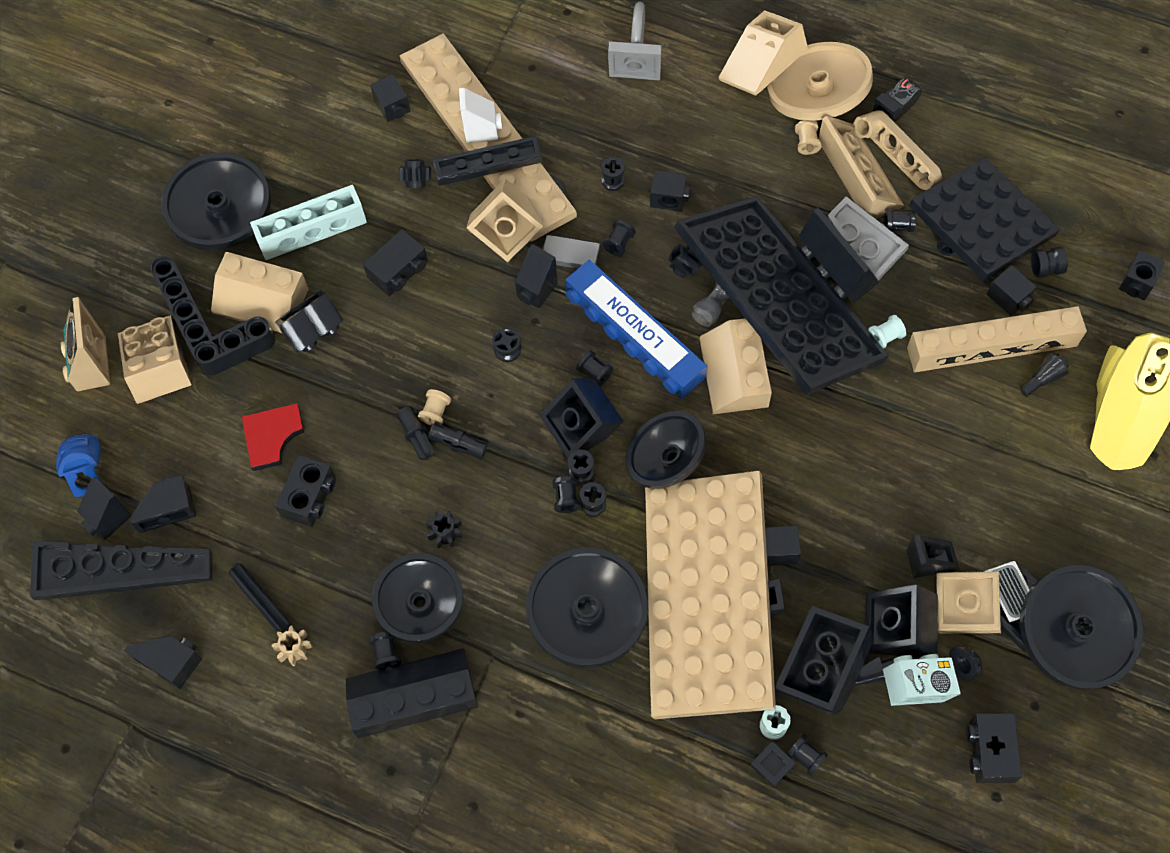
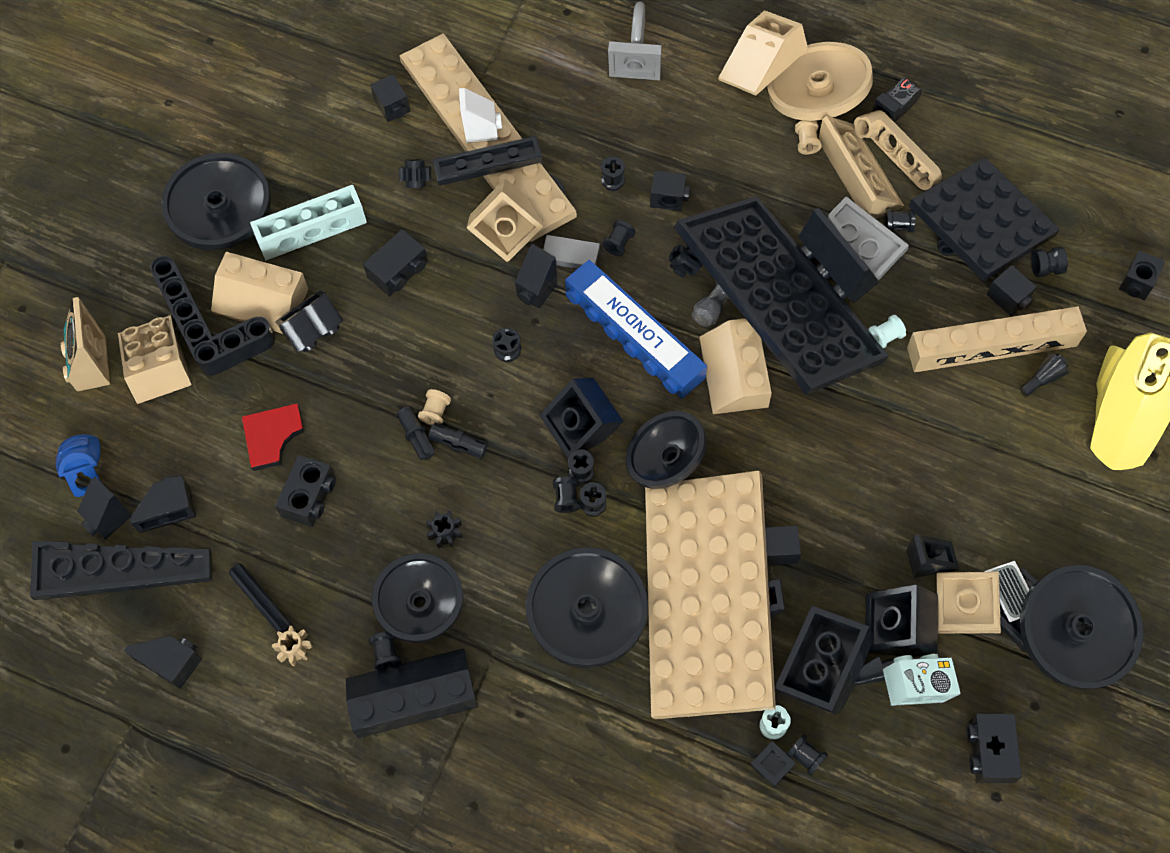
black bush [576,350,613,386] -> none
black animal [949,646,983,681] -> none

